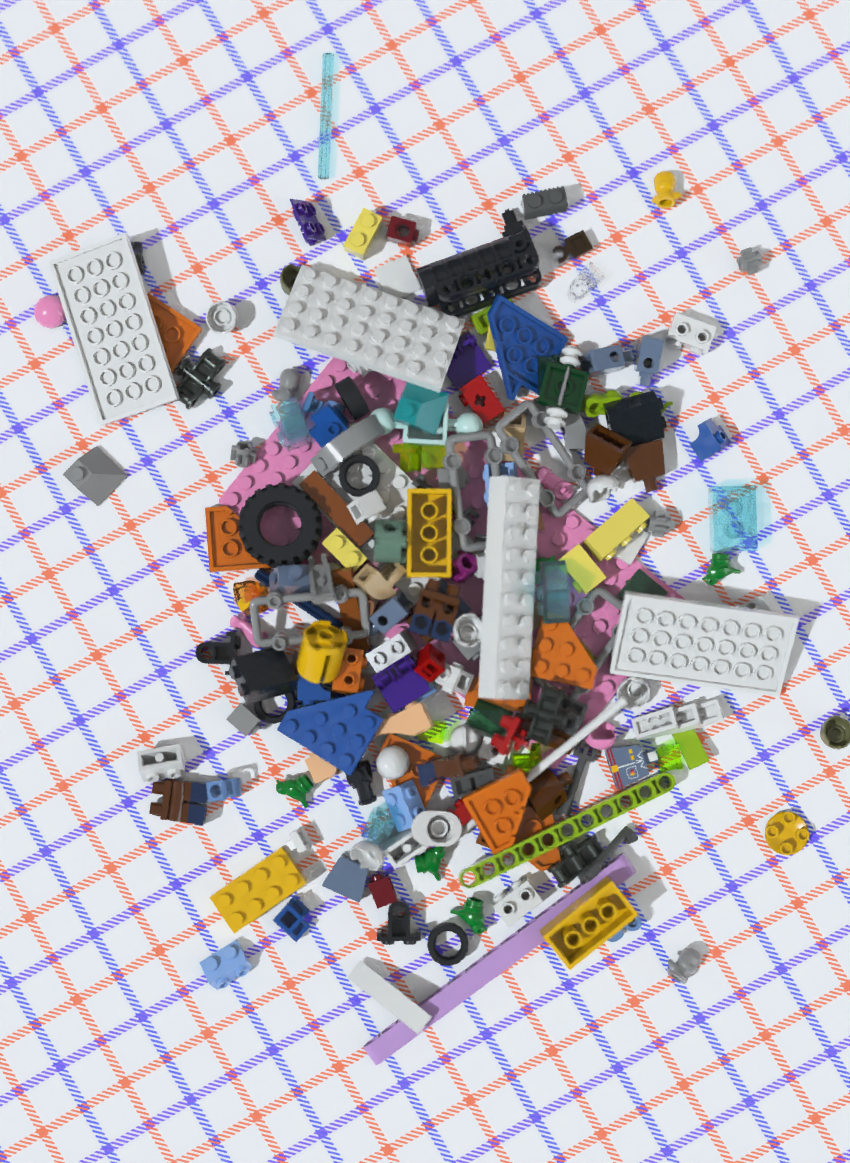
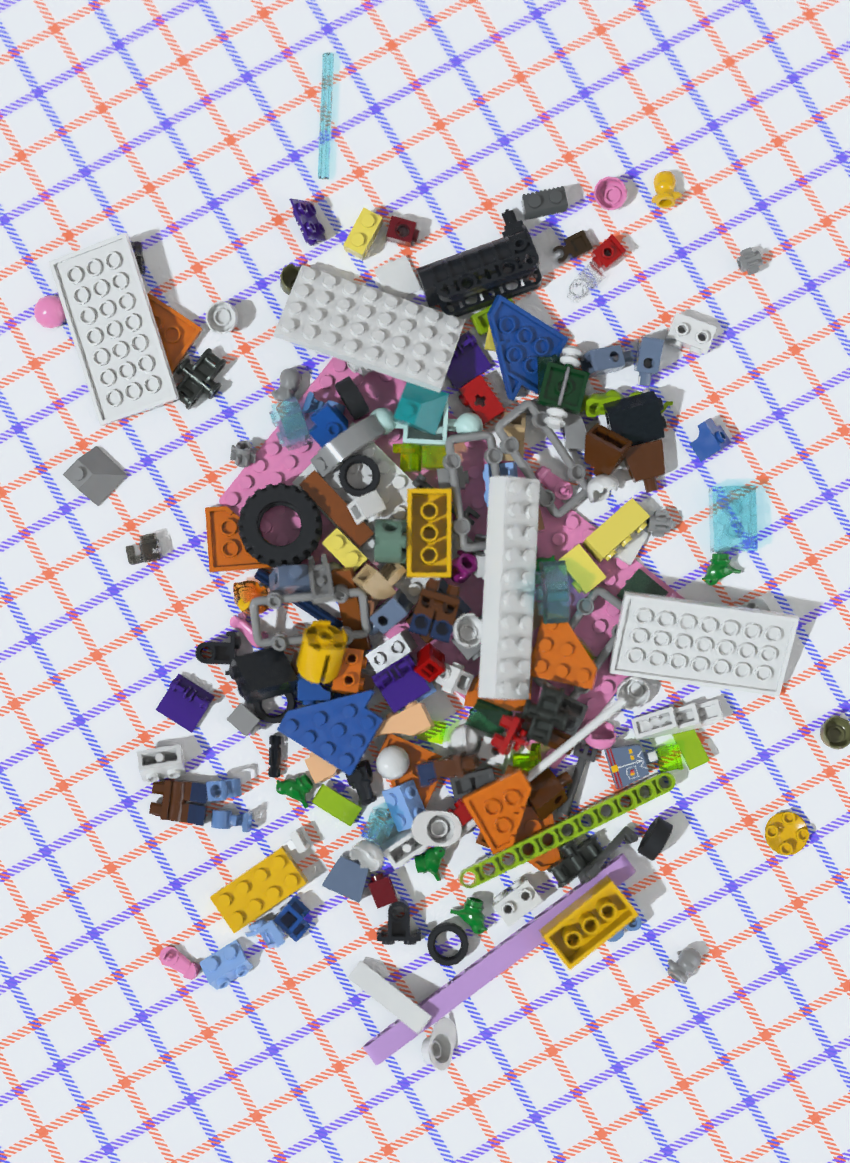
none -> clear smoke piece [125,533,163,565]
none -> dark purple hinge [156,673,215,733]
none -> bright pink piece [159,946,201,980]
none -> medium blue leg [211,809,253,833]
none -> light blue bracket [245,919,286,949]
none -> black axle [268,735,281,778]
none -> lime slope [311,784,362,826]
none -> white piece [421,1017,457,1071]
none -> red brick [591,234,626,271]
none -> bright pink hair [594,176,627,211]
none -> black tyre [638,817,673,861]

